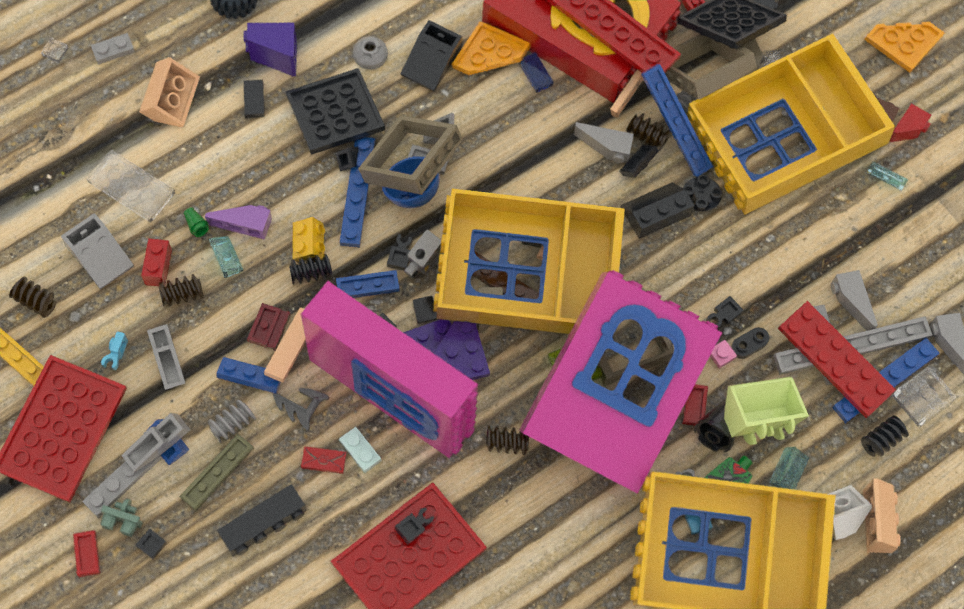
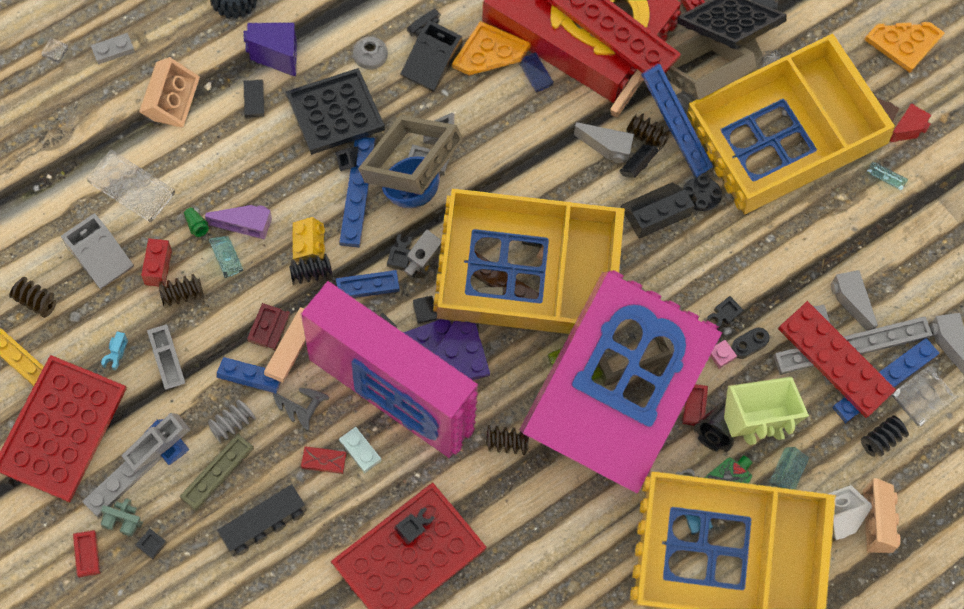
none -> black plate [406,8,441,37]

